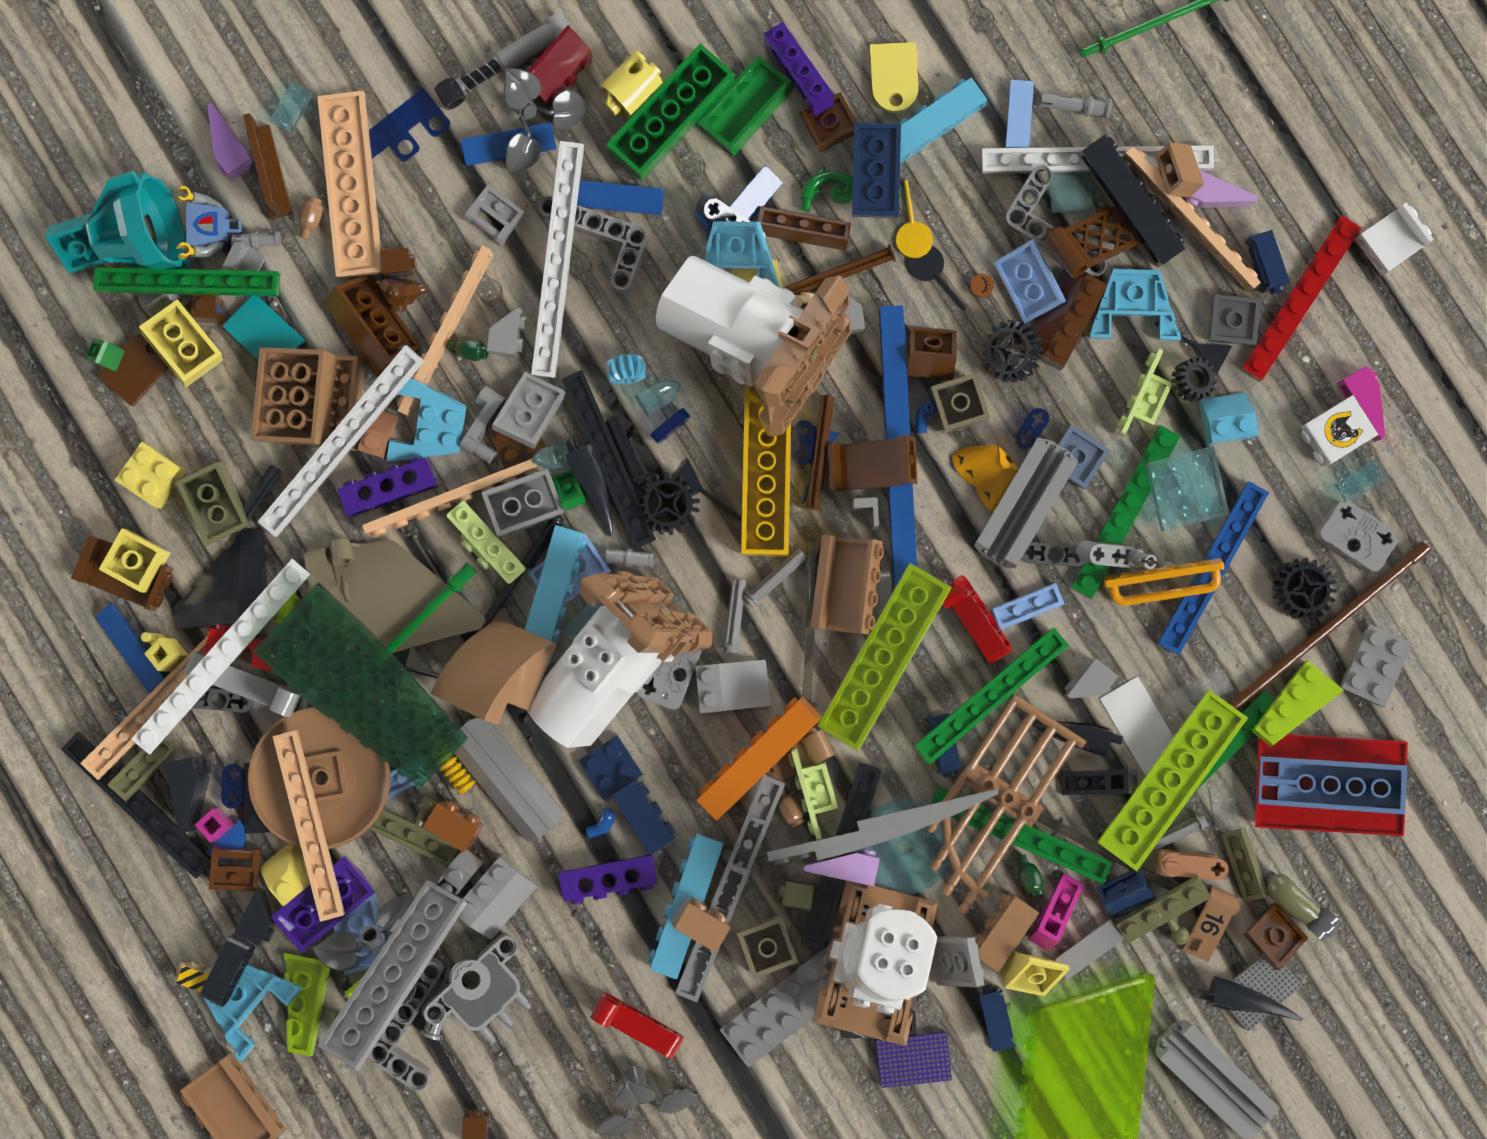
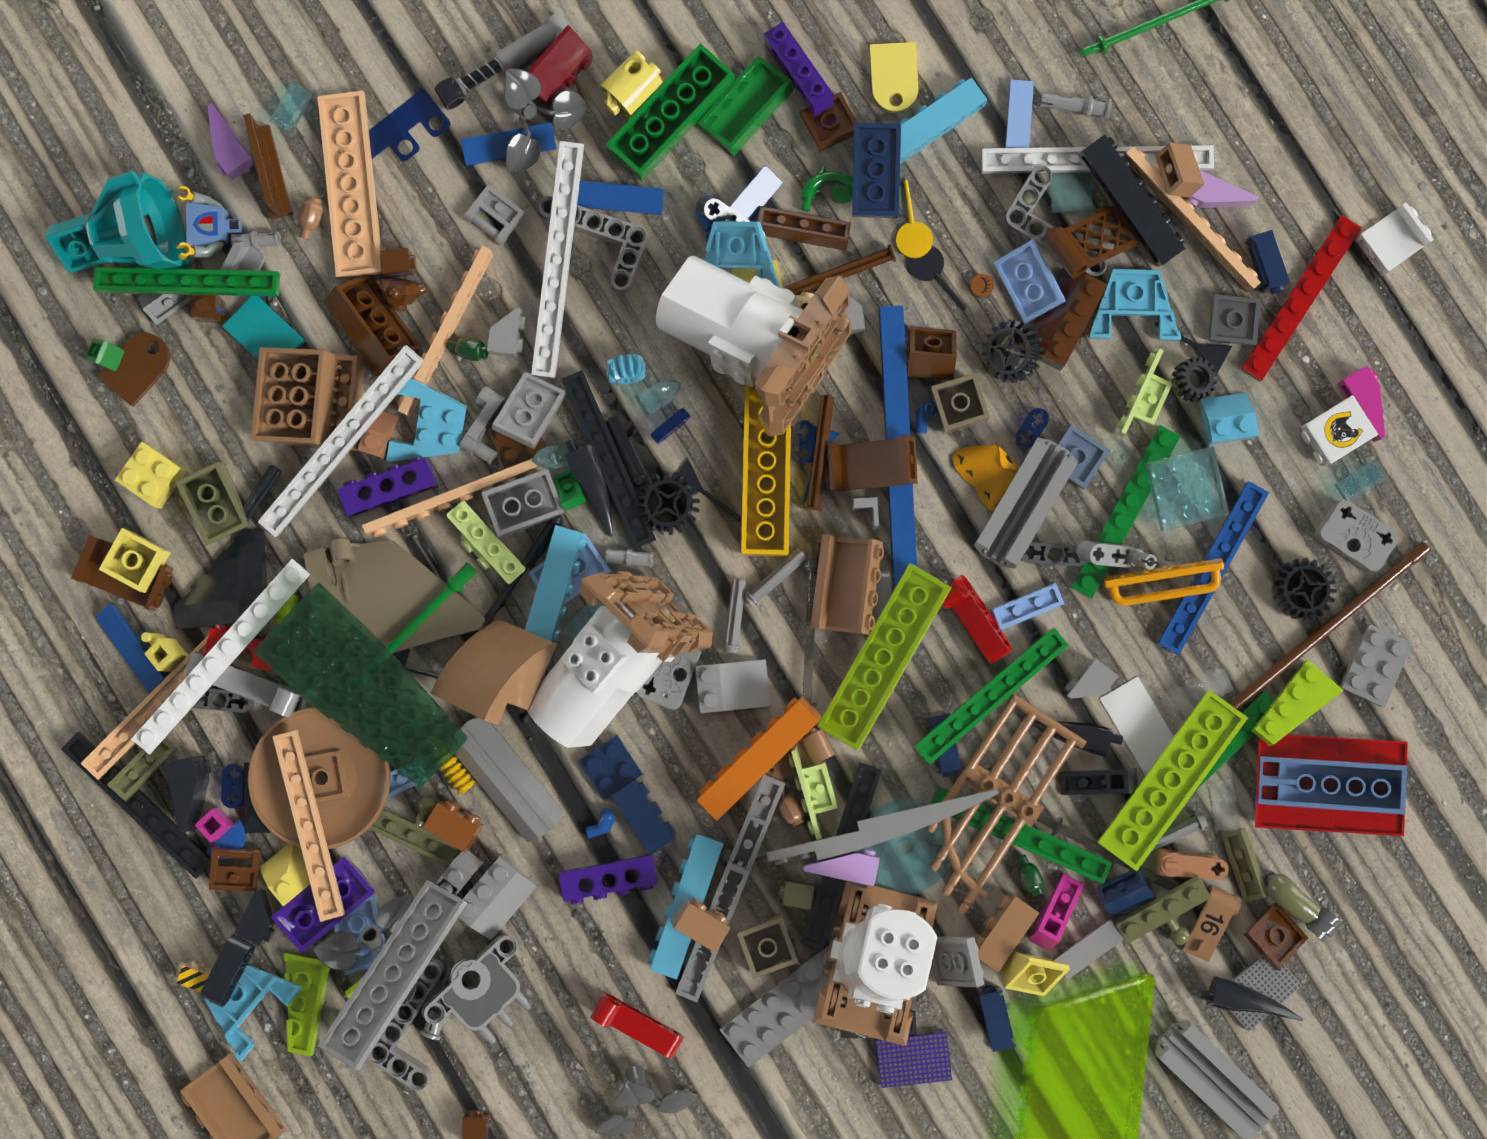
light yellow brick [139,300,223,388] -> none

